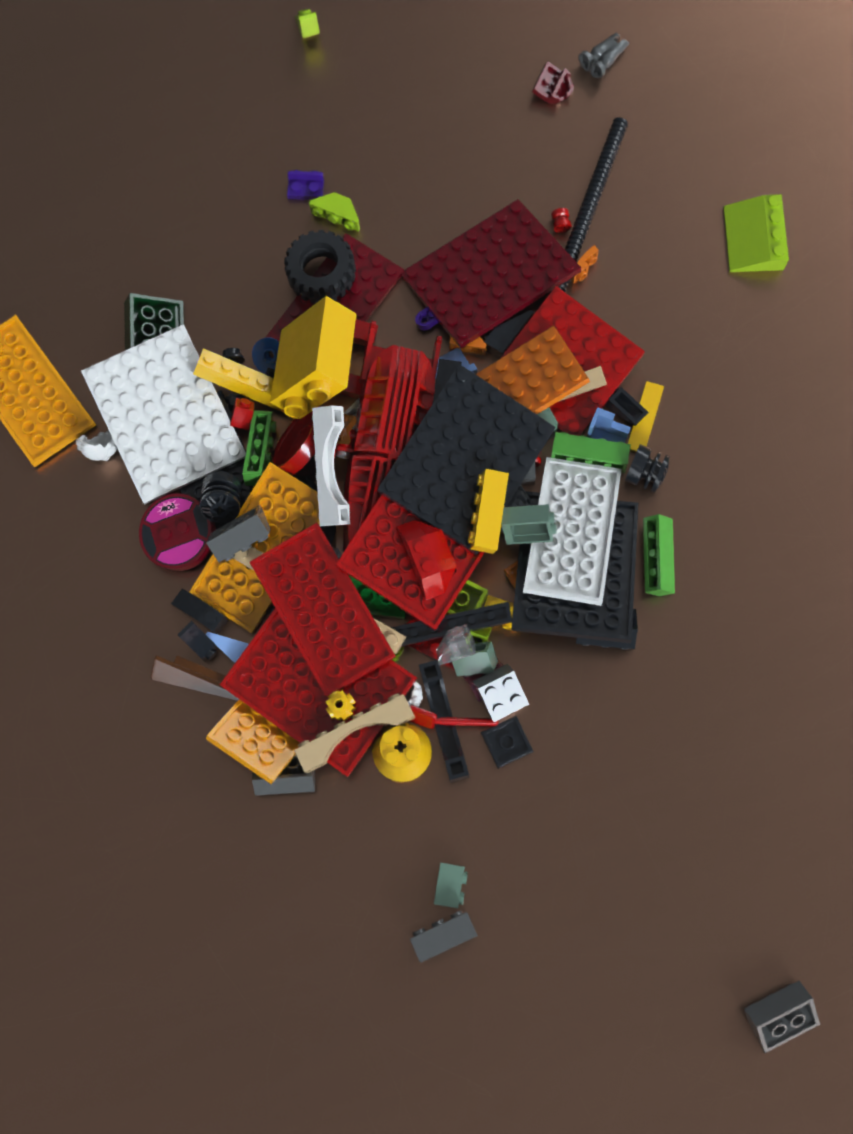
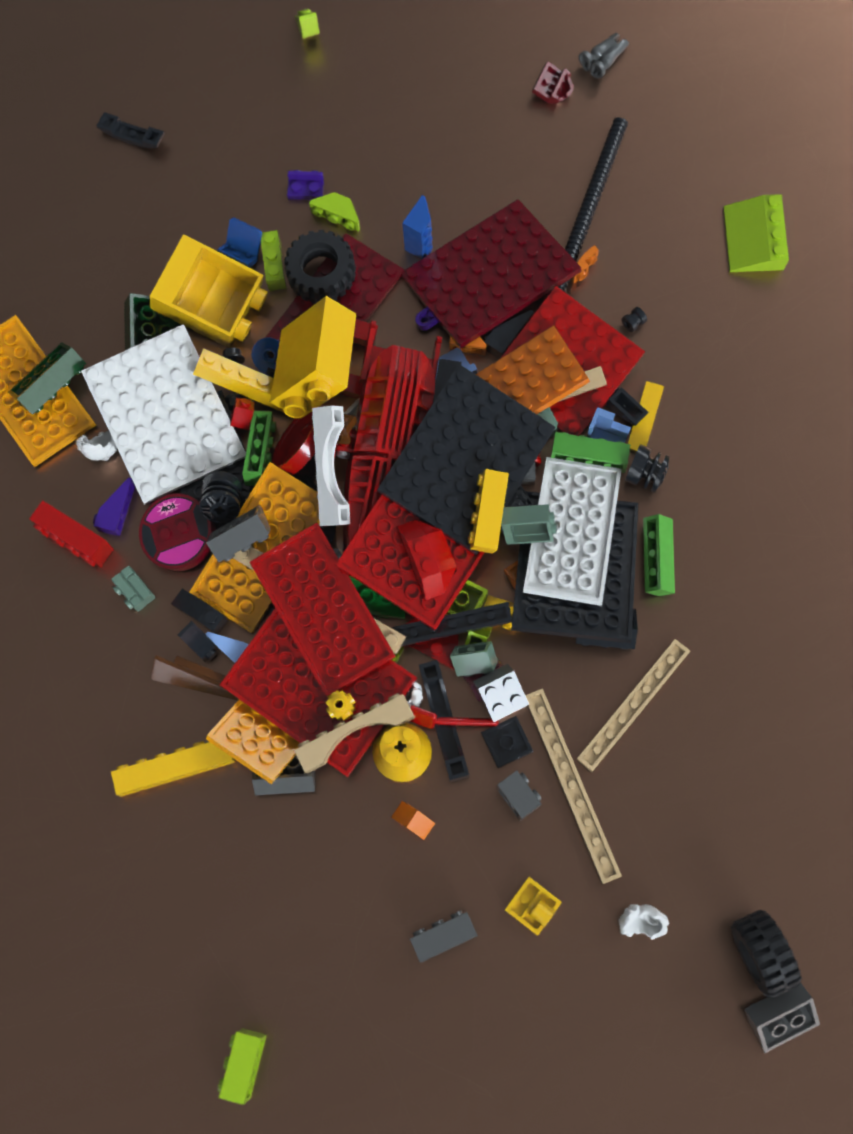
sand green brick [434,863,468,909] -> none
clear slope [436,624,476,666] -> none
red wheel [551,208,571,233] -> none
none -> slope [8,342,87,415]
none -> red brick [29,500,114,568]
none -> dark purple slope [93,477,135,536]
none -> black slope [96,112,165,148]
none -> sand green brick [111,566,155,611]
none -> yellow brick [111,741,235,797]
none -> yellow brick [150,234,268,348]
none -> blue bracket [217,217,262,268]
none -> lime brick [217,1029,267,1105]
none -> lime arch [261,230,287,291]
none -> orange slope [391,801,435,840]
none -> blue slope [402,195,433,259]
none -> dark grey brick [496,771,542,821]
none -> yellow plate [505,877,562,936]
none -> tan plate [525,688,622,884]
none -> tan plate [576,639,690,772]
none -> white hair [619,904,669,940]
none -> black wheel [621,307,647,332]
none -> black tyre [731,910,802,998]

